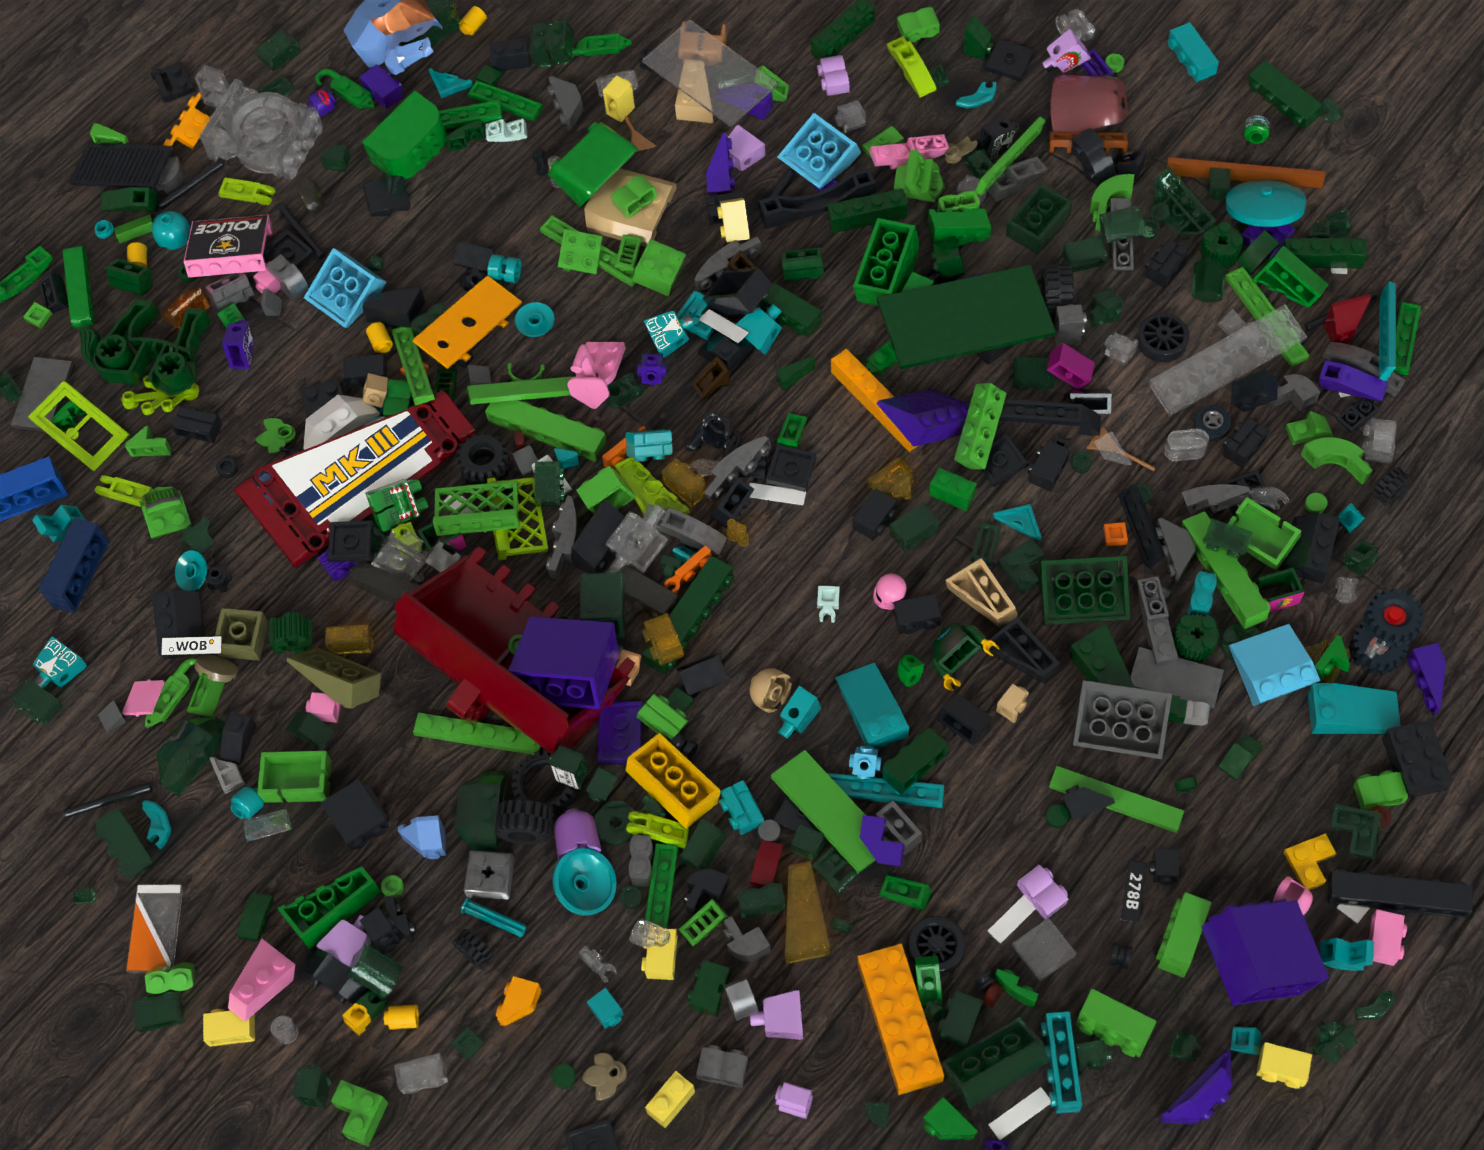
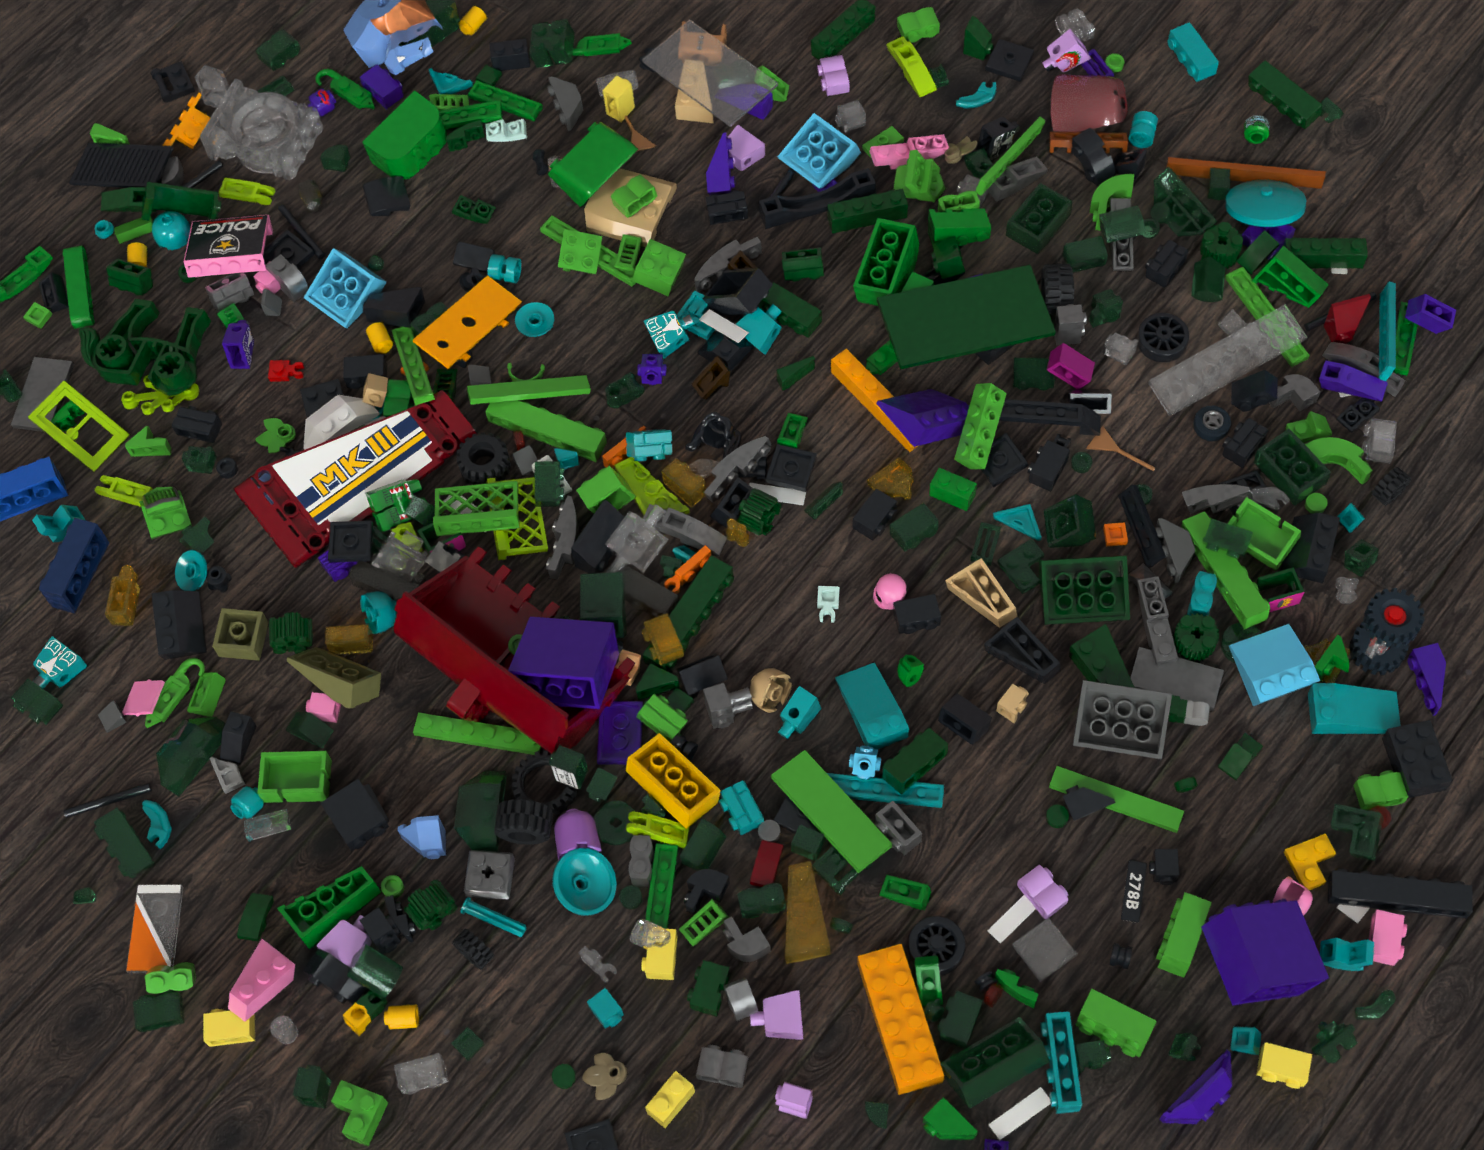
clear orange slope [160,288,210,330] -> none
white sticker [162,636,221,655] -> none
dark tan tile [195,655,238,682] -> none
light orange slope [496,976,541,1026] -> none
bright pink plate [568,342,626,409] -> none
light yellow brick [717,198,750,242] -> none
dark purple tile [860,815,905,867] -> none
dark green torso [931,623,999,691] -> none
clear slope [1093,431,1132,465] -> none
clear brick [1164,429,1209,461] -> none
clear green brick [1309,209,1351,238] -> none
none -> clear yellow hinge [105,565,140,626]
none -> dark green panel [141,182,221,221]
none -> clear green brick [182,446,217,474]
none -> red plate [268,360,305,382]
none -> teal cylinder [360,591,397,634]
none -> clear green slope [403,495,447,526]
none -> dark green brick [404,879,458,931]
none -> bright green slope [429,94,469,111]
none -> dark green slope [452,195,496,224]
none -> dark green slope [635,664,679,701]
none -> flat silver brick [703,683,753,729]
none -> dark green brick [736,488,782,536]
none -> clear green slope [804,482,843,520]
none -> clear green slope [1044,494,1096,548]
none -> teal wheel [1128,111,1158,148]
none -> clear green brick [1253,429,1331,506]
none -> dark purple brick [1405,294,1456,334]

